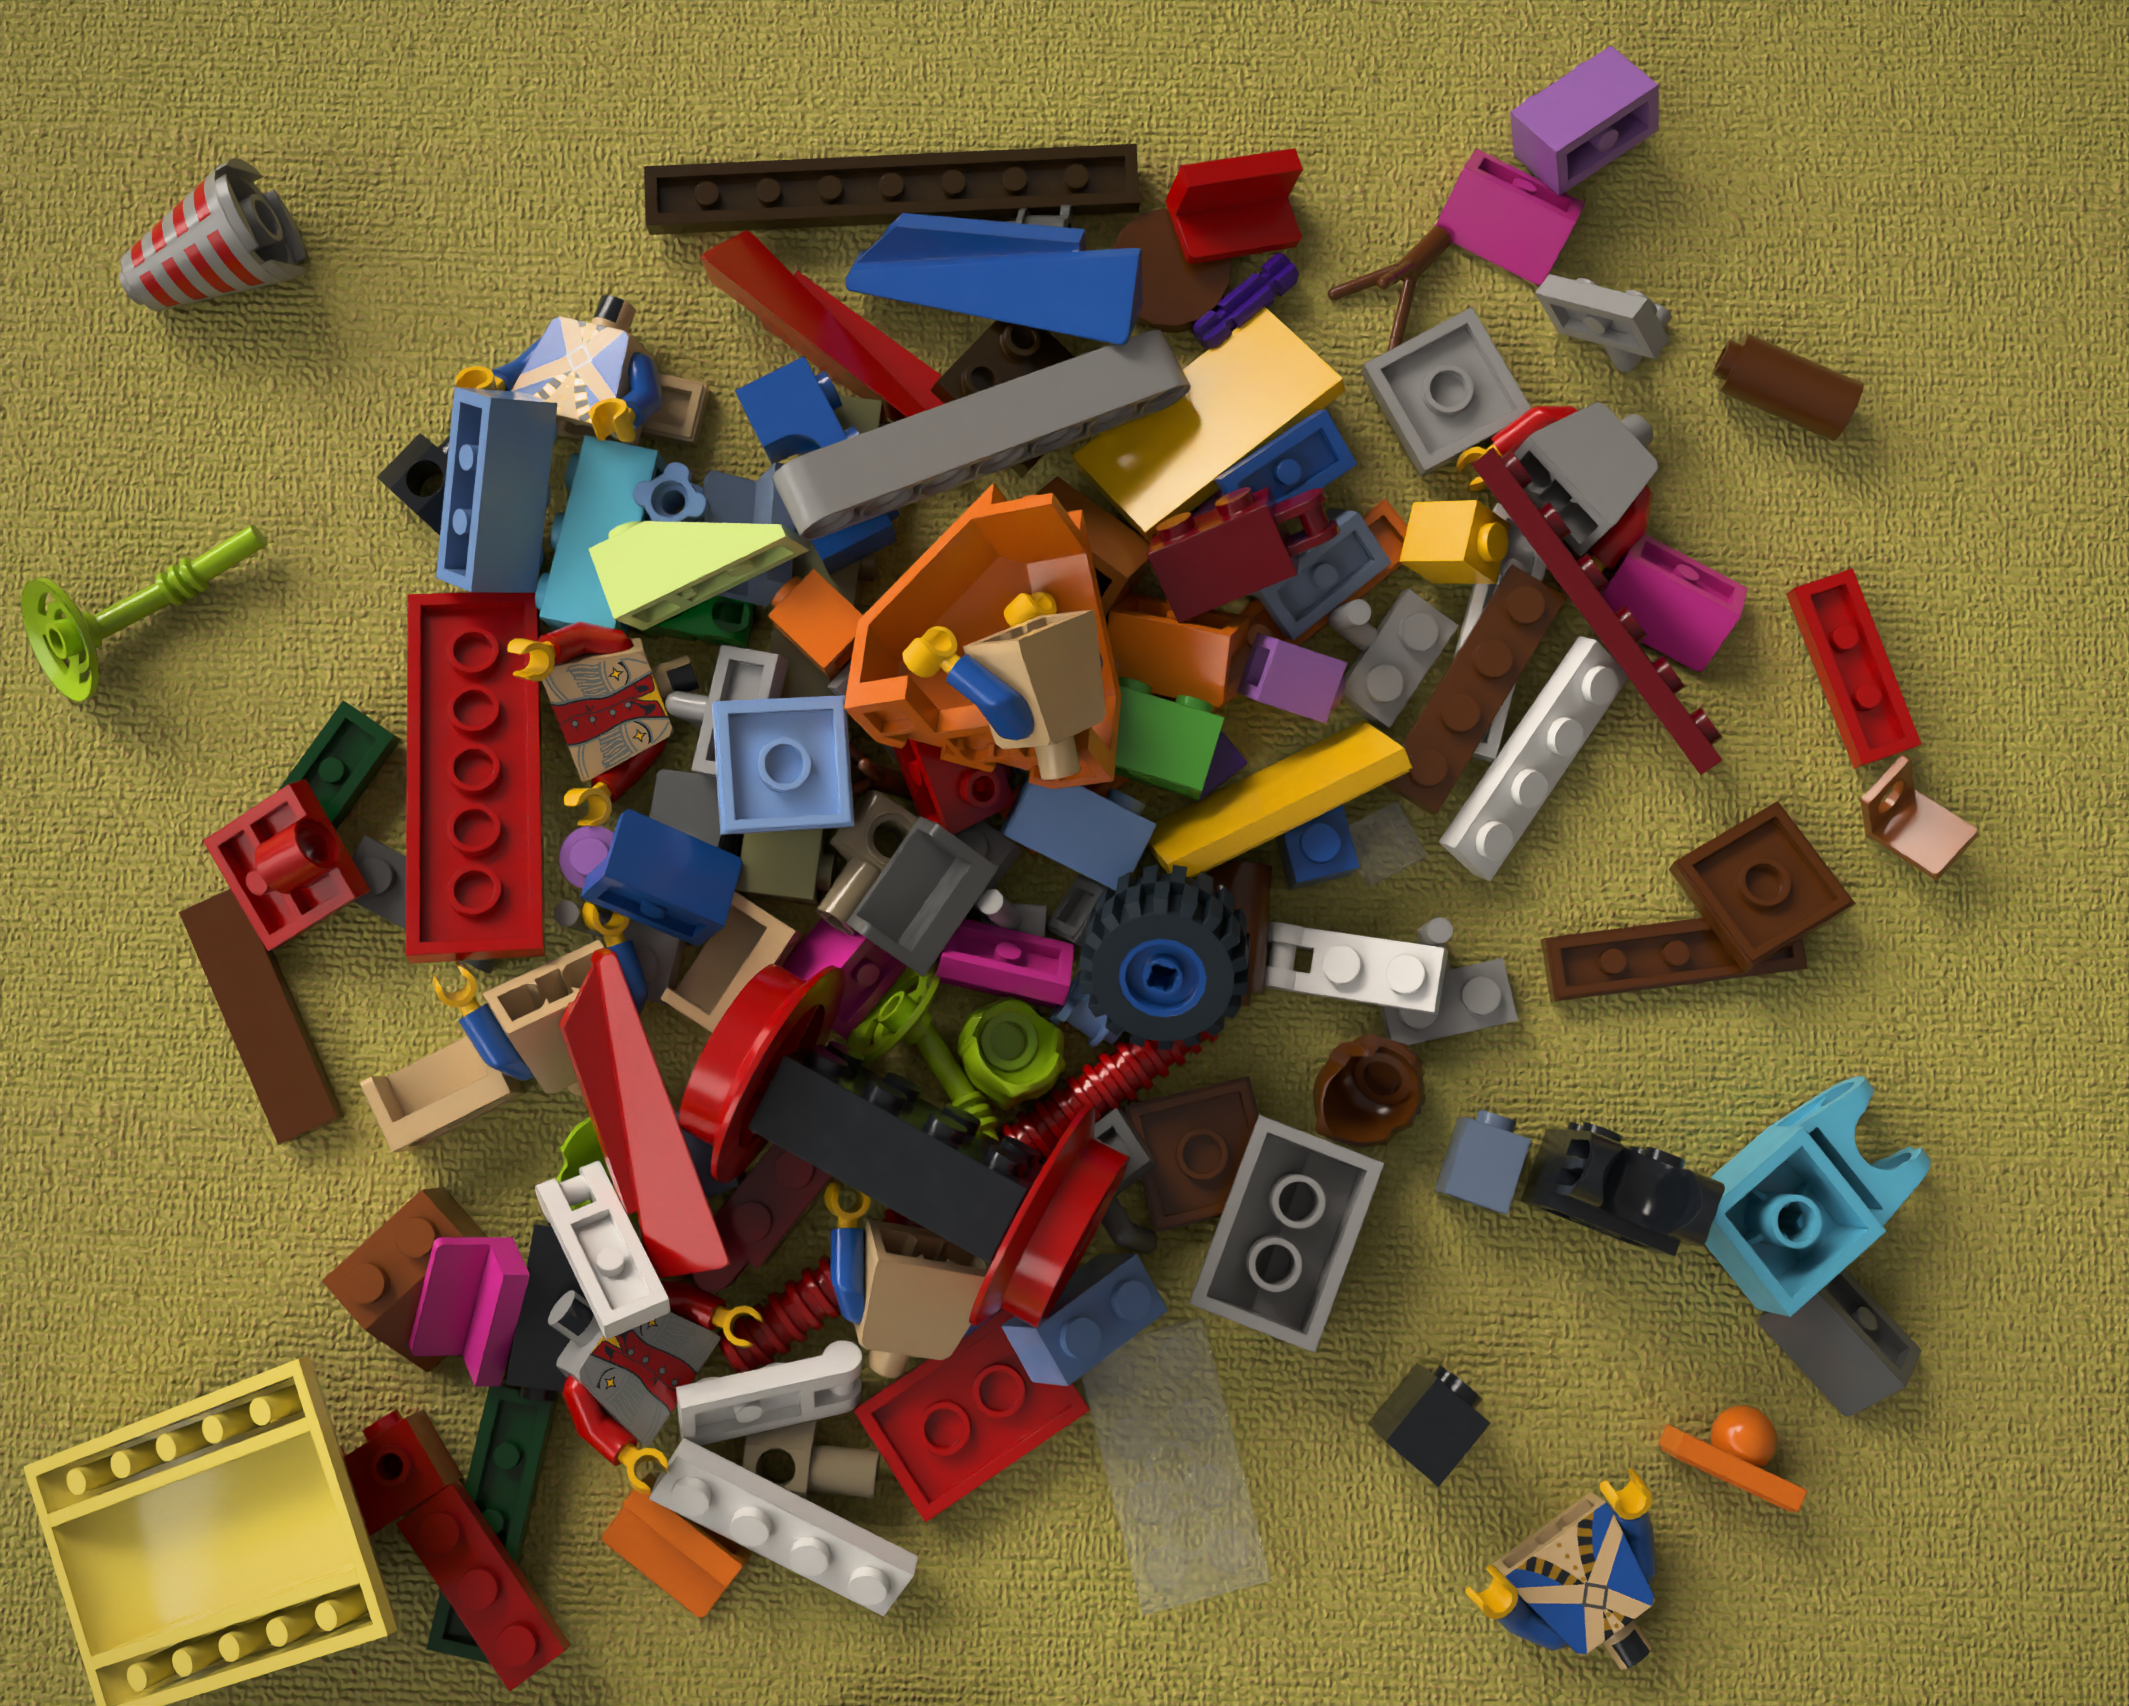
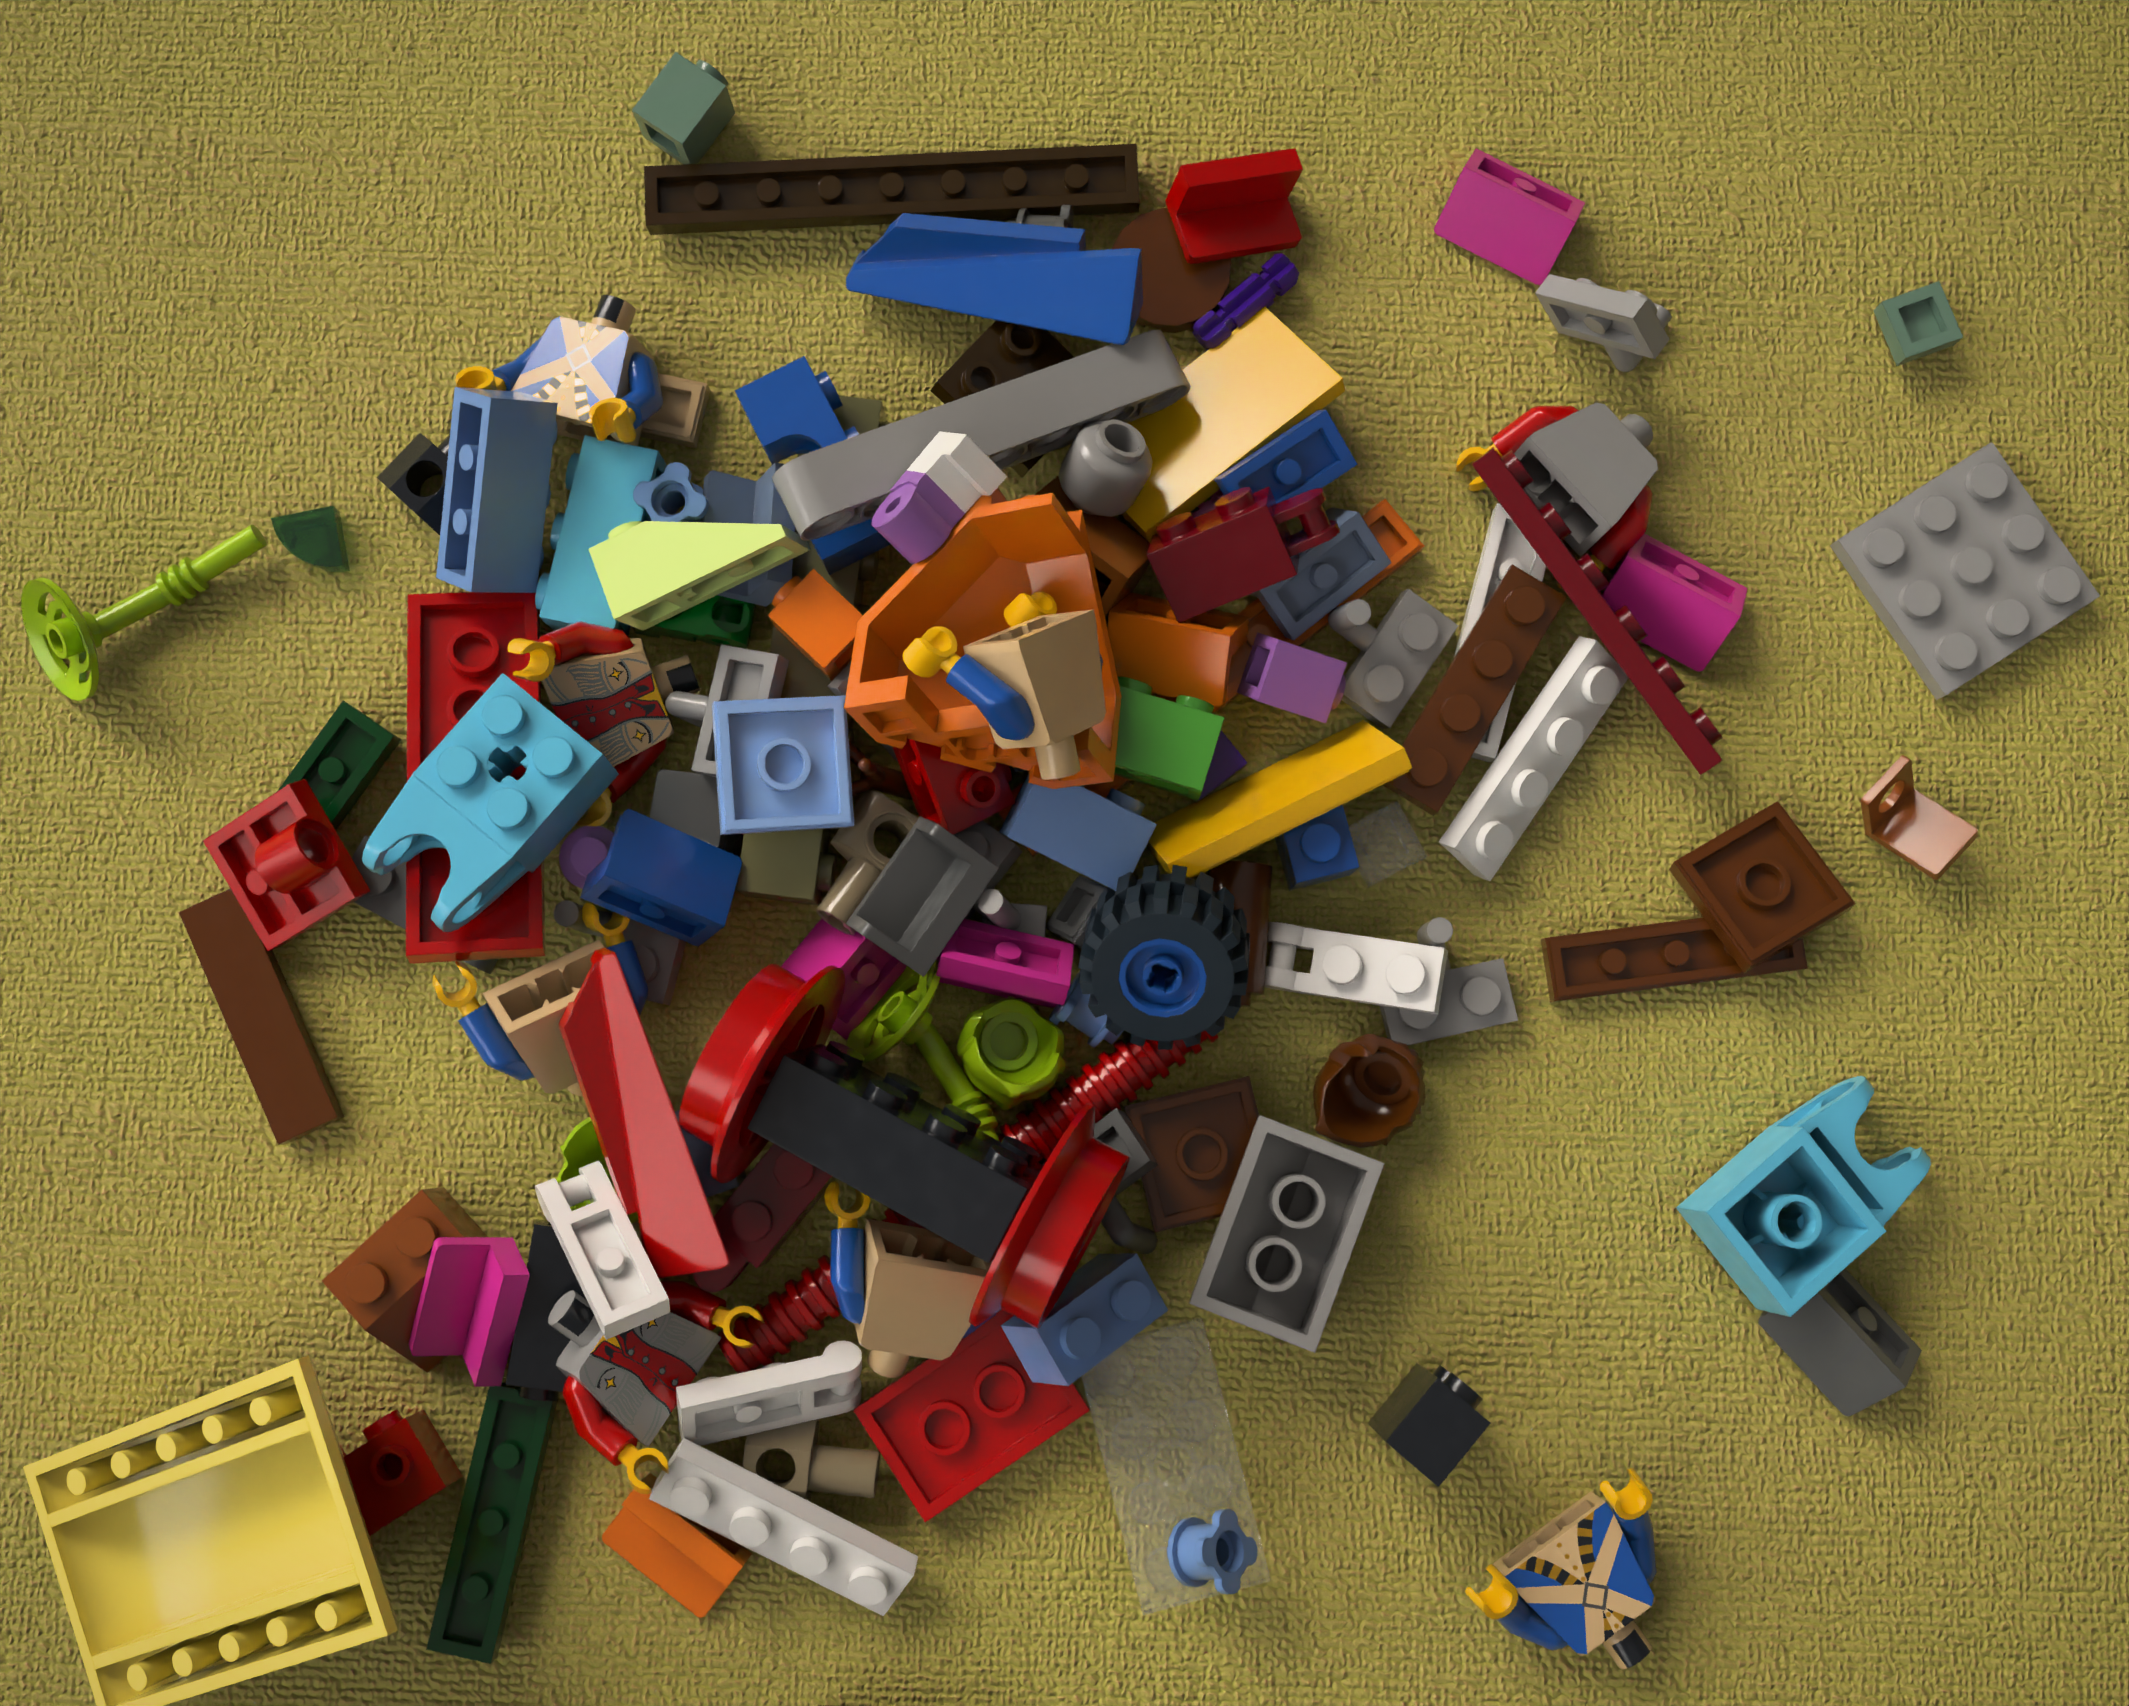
light grey cone [119,158,306,311] -> none
tan panel [360,1036,526,1152] -> none
red plate [396,1479,571,1692] -> none
tan panel [660,891,803,1033] -> none
red wedge [701,230,944,422] -> none
reddish brown plant [1328,226,1452,351] -> none
light grey plate [1361,307,1531,478] -> none
yellow brick [1399,500,1510,584] -> none
sand blue brick [1434,1110,1531,1214] -> none
medium lavender brick [1510,46,1659,196] -> none
black brick [1520,1122,1725,1256] -> none
orange tile [1658,1405,1808,1513] -> none
reddish brown brick [1712,333,1864,441] -> none
red plate [1786,568,1922,769] -> none
none -> clear green tile [271,506,350,572]
none -> medium azure brick [362,673,619,932]
none -> sand green brick [632,52,735,164]
none -> leg [871,431,1007,564]
none -> light grey head [1058,419,1153,517]
none -> medium blue brick [1167,1509,1258,1594]
none -> light grey plate [1830,442,2100,700]
none -> sand green plate [1873,281,1963,366]

